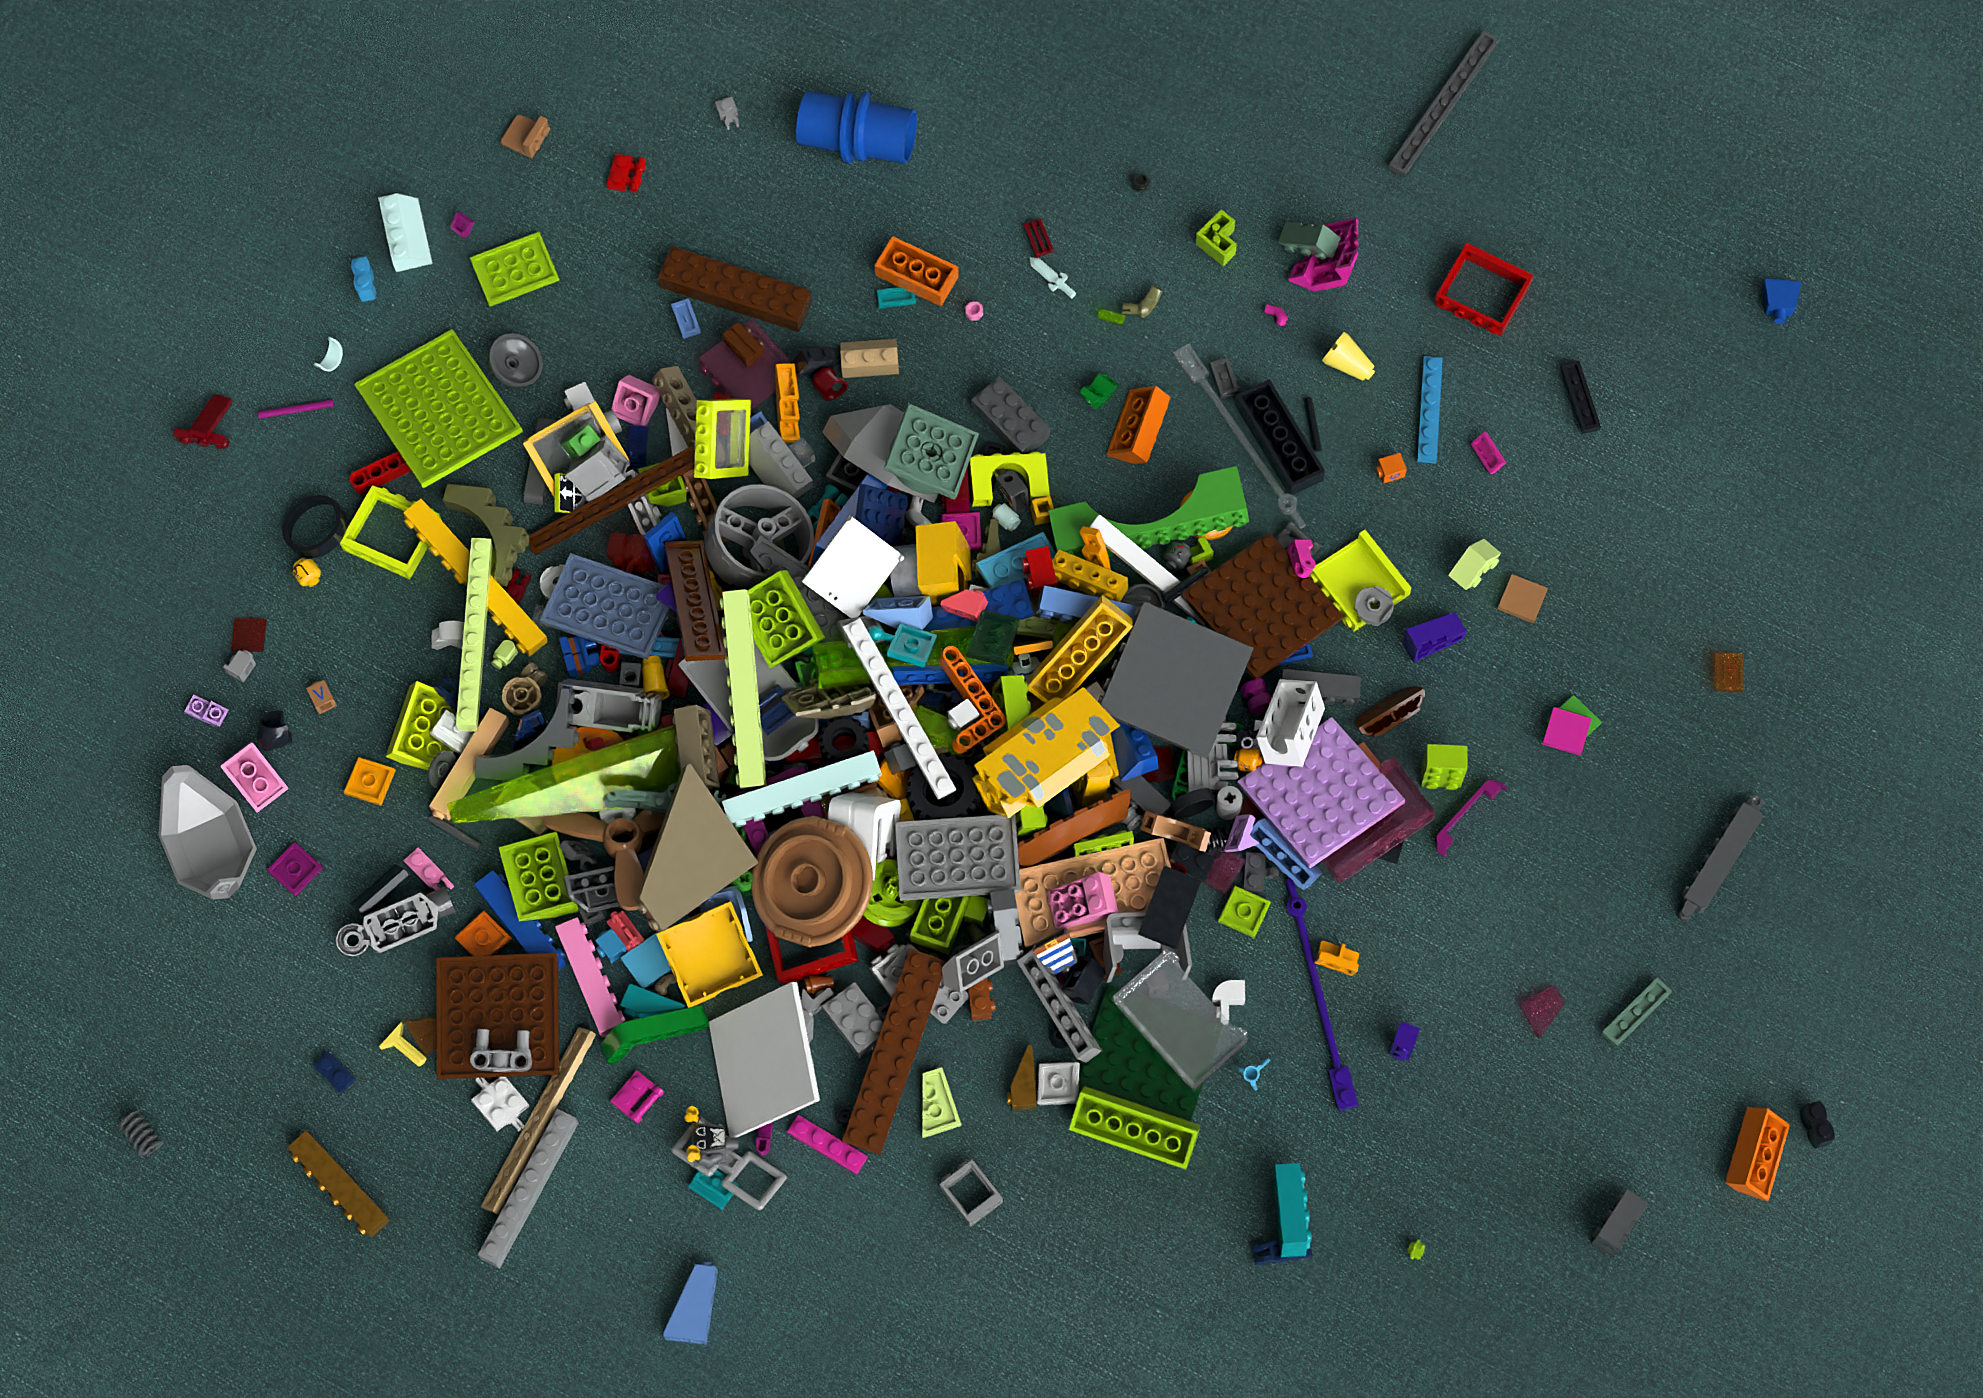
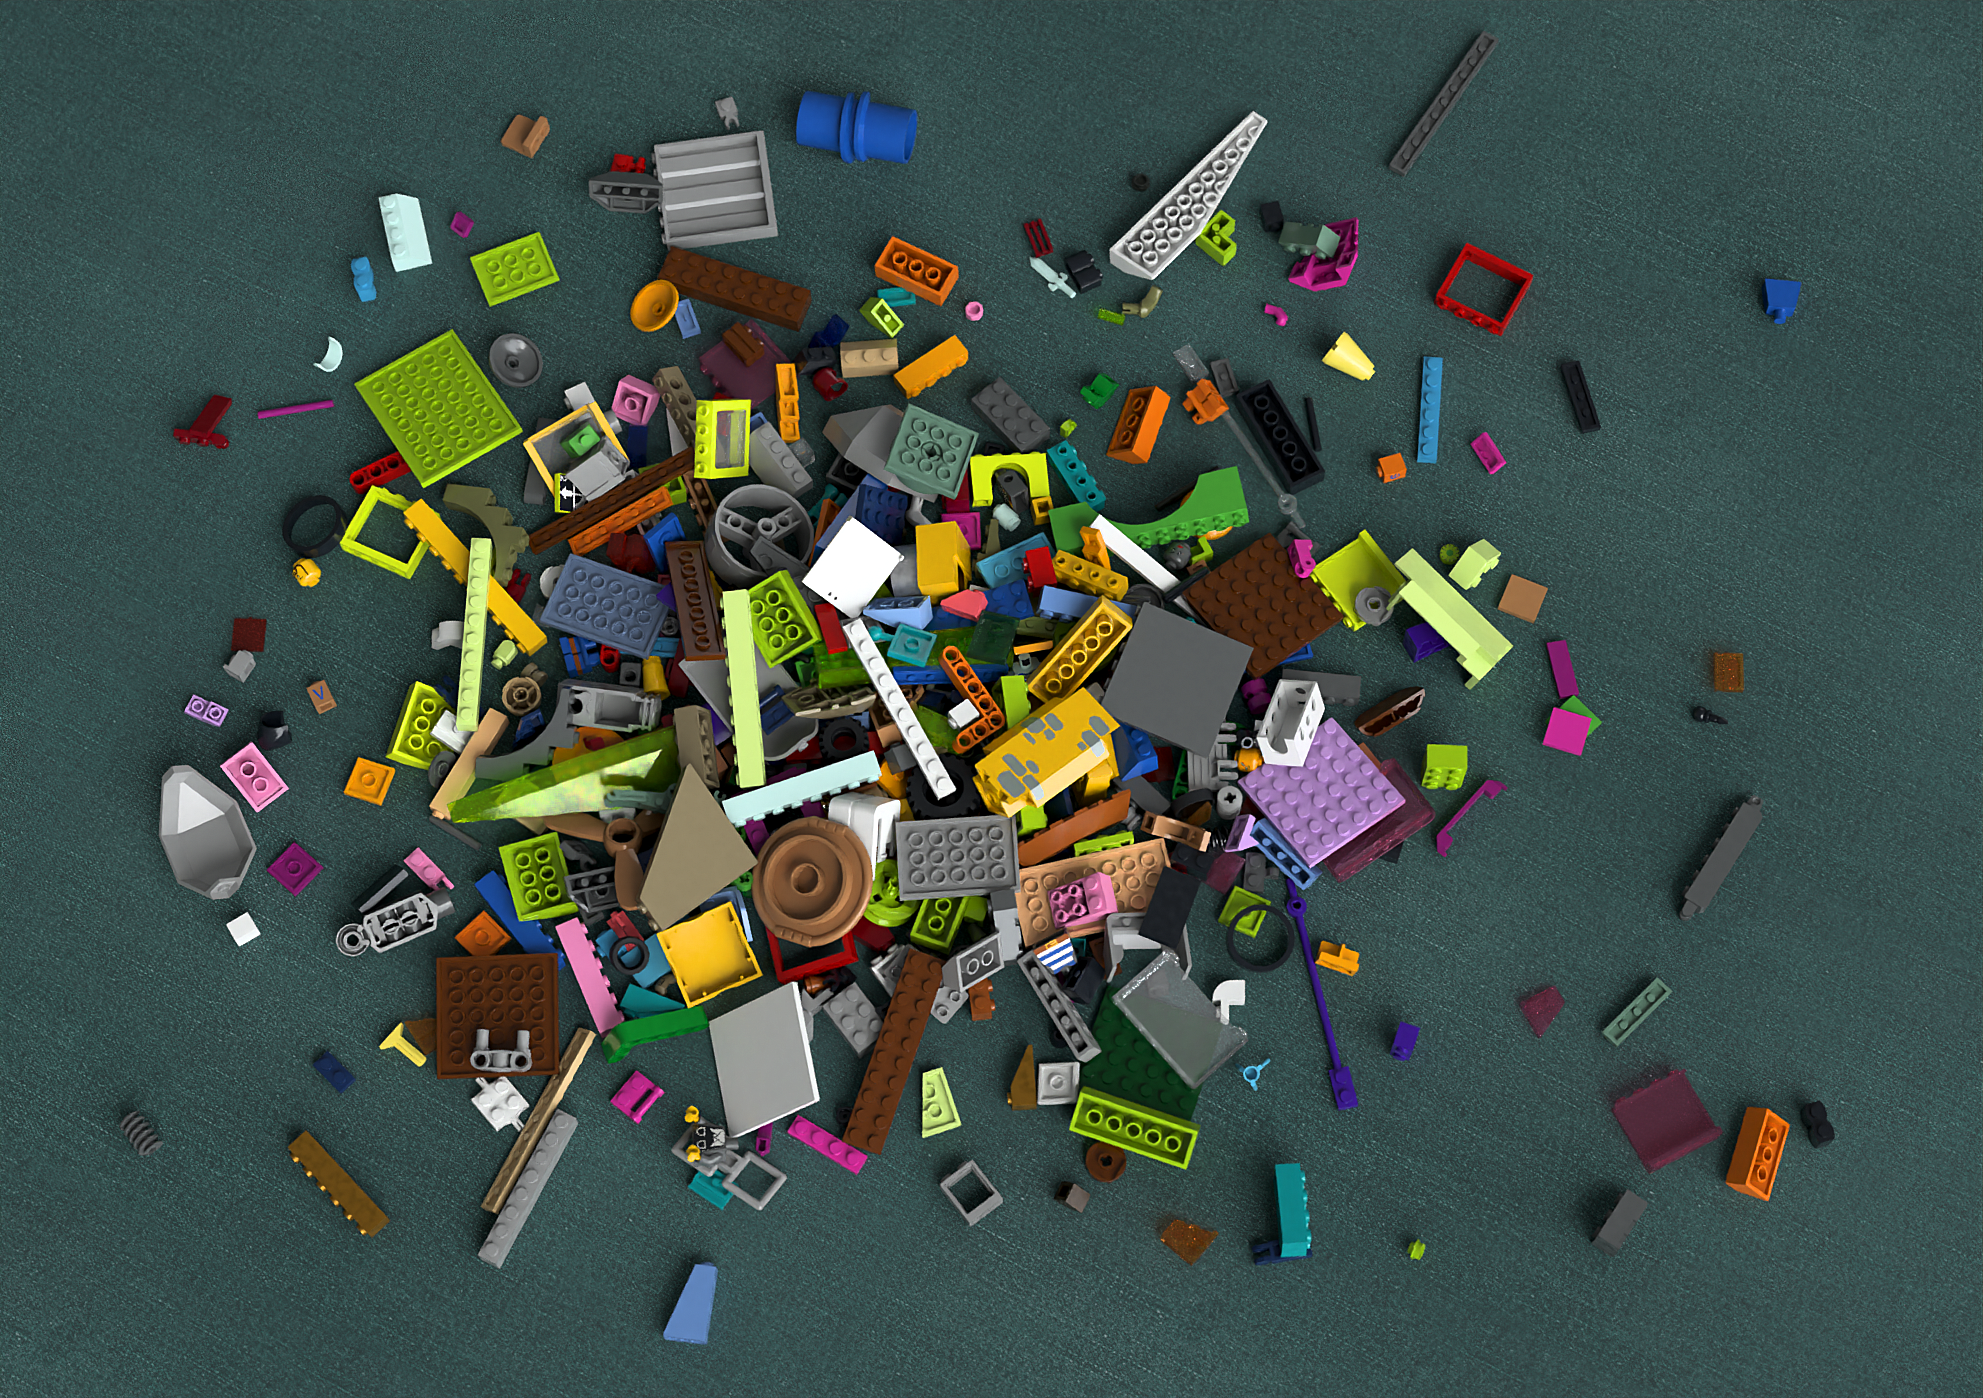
none -> white panel [227,913,260,946]
none -> orange plate [568,486,673,557]
none -> dark grey wedge [589,171,663,214]
none -> black tyre [609,936,650,975]
none -> light orange dish [631,280,679,332]
none -> light grey panel [651,131,778,251]
none -> light grey wheel [661,617,681,638]
none -> clear blue slope [808,315,850,349]
none -> red tile [814,603,848,654]
none -> black plate [822,966,857,992]
none -> lime slope [859,297,904,338]
none -> light orange brick [893,335,968,400]
none -> teal brick [1046,440,1106,512]
none -> dark brown brick [1053,1181,1091,1213]
none -> lime tile [1060,419,1077,438]
none -> black brick [1064,249,1103,294]
none -> reddish brown plate [1086,1142,1126,1183]
none -> white wedge [1110,111,1267,280]
none -> pearl dark grey bar [1155,466,1220,512]
none -> clear orange slope [1160,1219,1219,1266]
none -> orange hips [1182,378,1229,425]
none -> clear orange tile [1185,802,1212,826]
none -> black piece [1225,904,1295,973]
none -> black brick [1259,201,1284,232]
none -> yellowish green panel [1386,548,1513,690]
none -> lime tile [1439,544,1459,565]
none -> magenta tile [1546,640,1579,699]
none -> clear pink panel [1611,1069,1723,1174]
none -> black bar [1692,706,1728,724]

